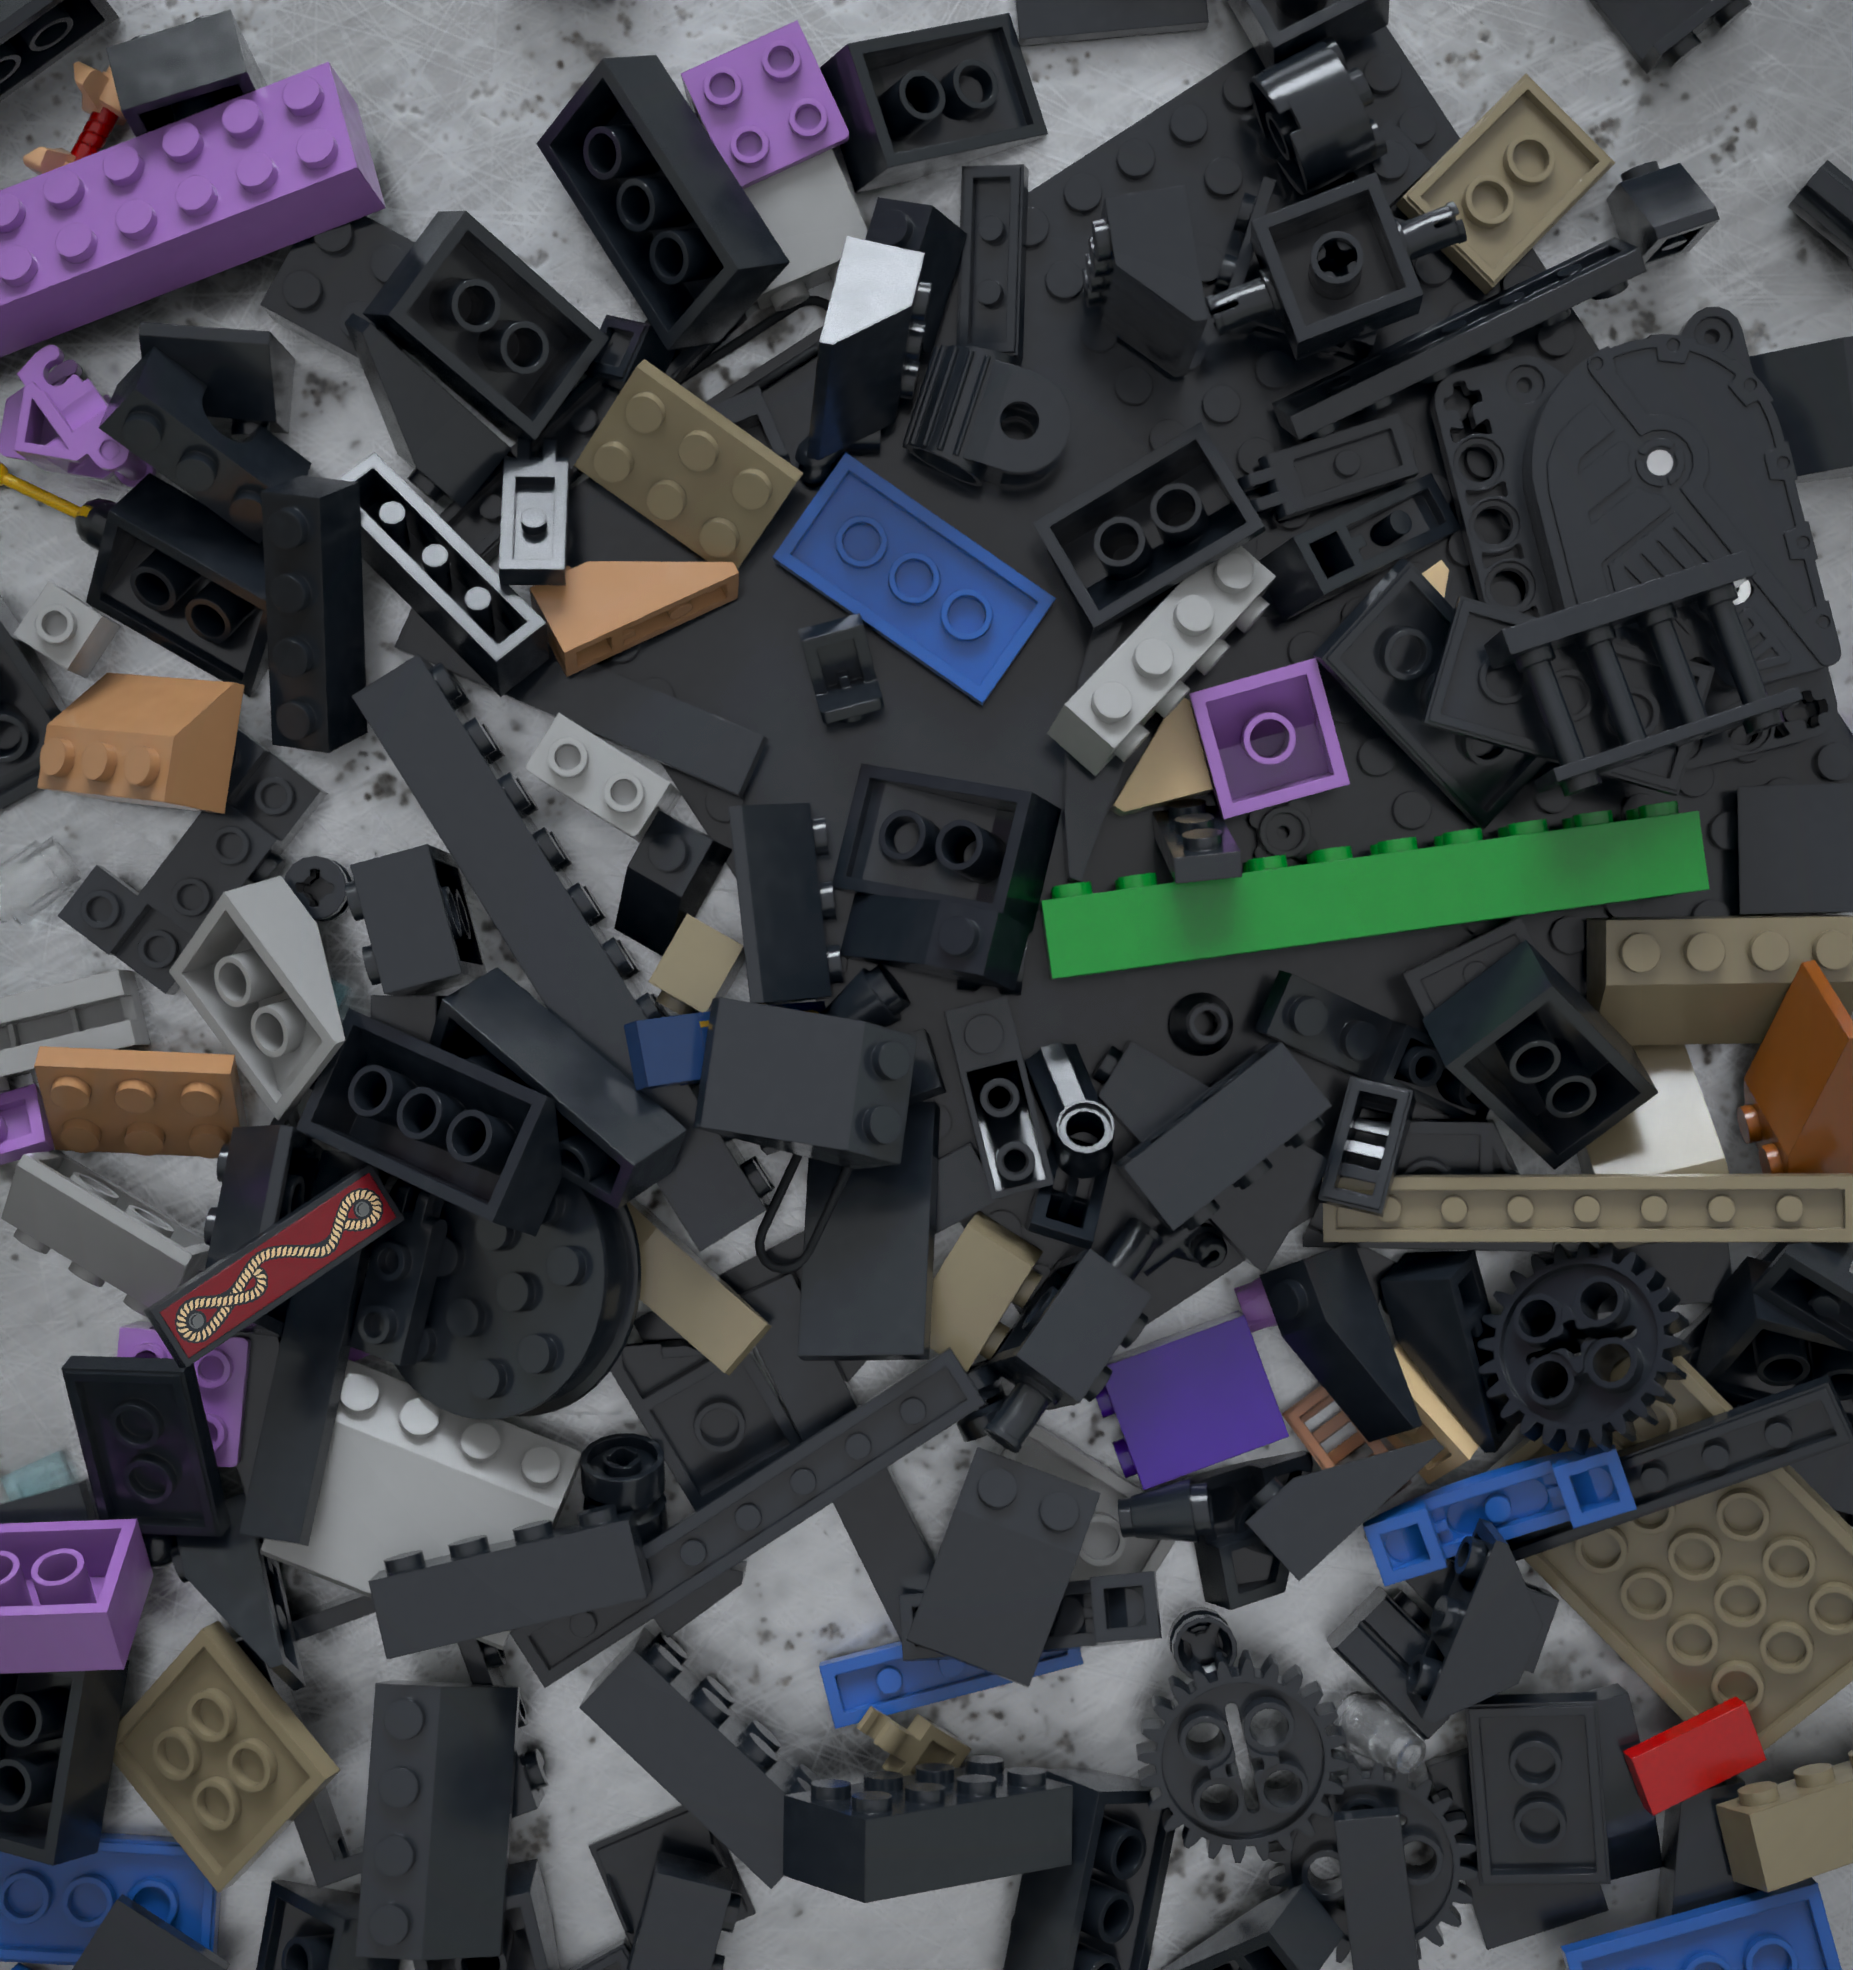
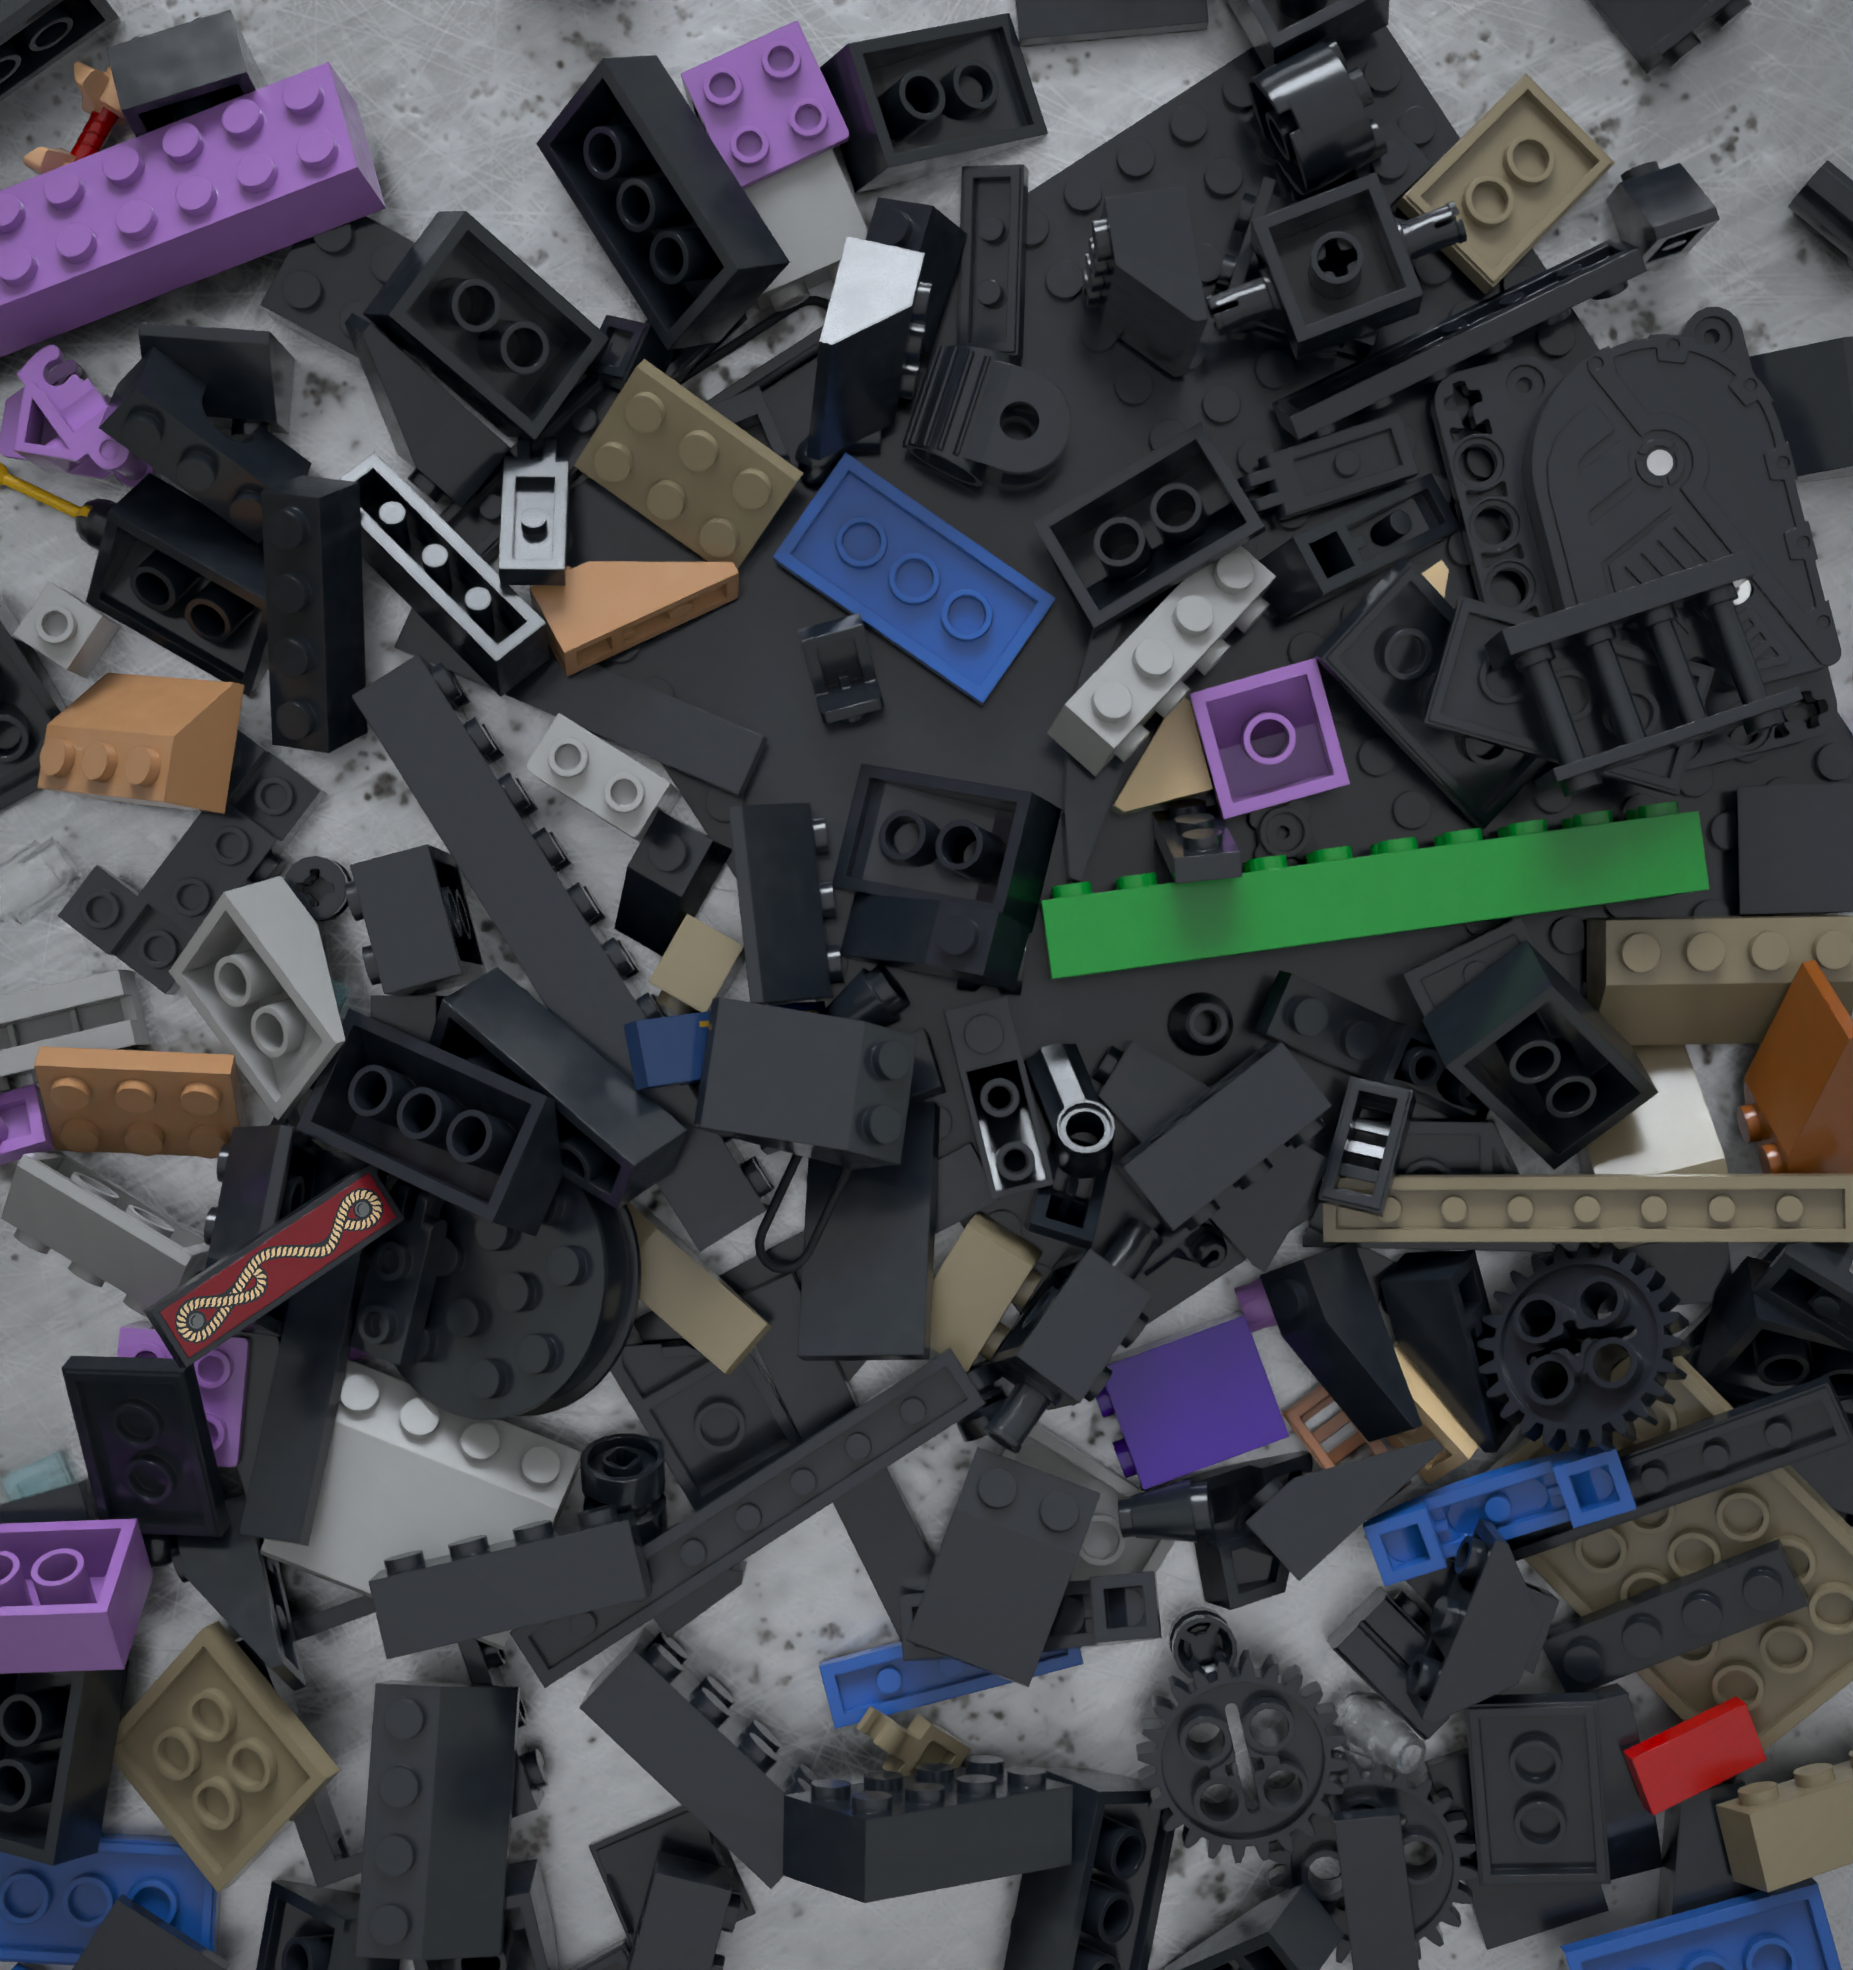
none -> black plate [1543,1539,1808,1693]

